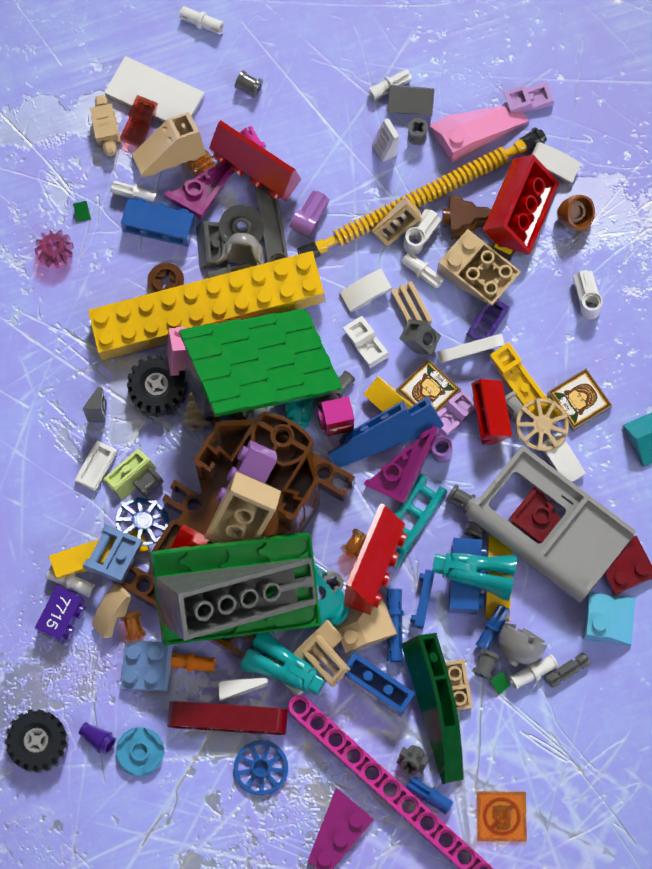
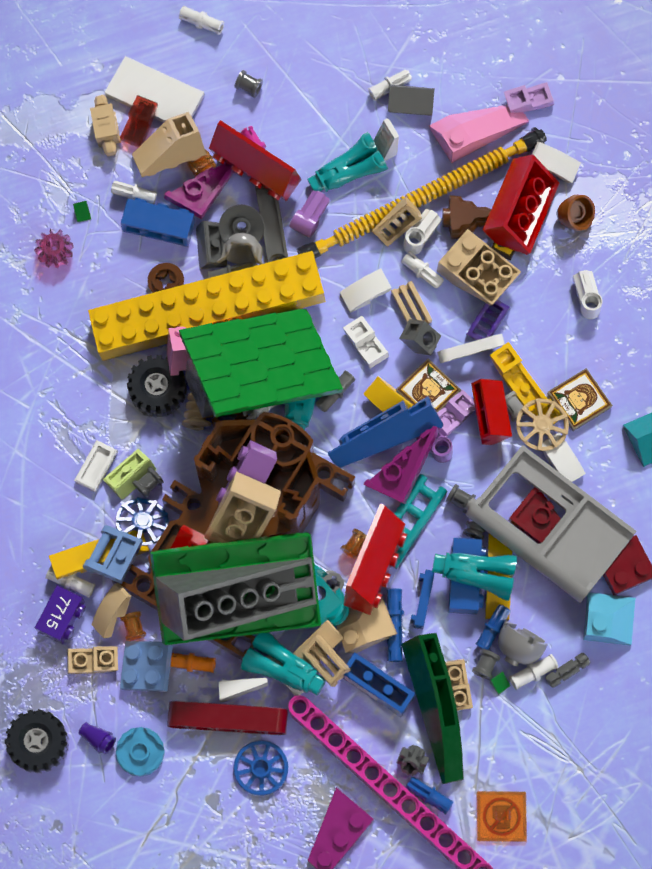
dark grey slope [83,387,107,423] -> none
dark pink brick [318,396,355,437] -> none
dark grey bush [407,118,428,145] -> none
none -> tan slope [67,646,118,674]
none -> teal piece [307,132,388,192]

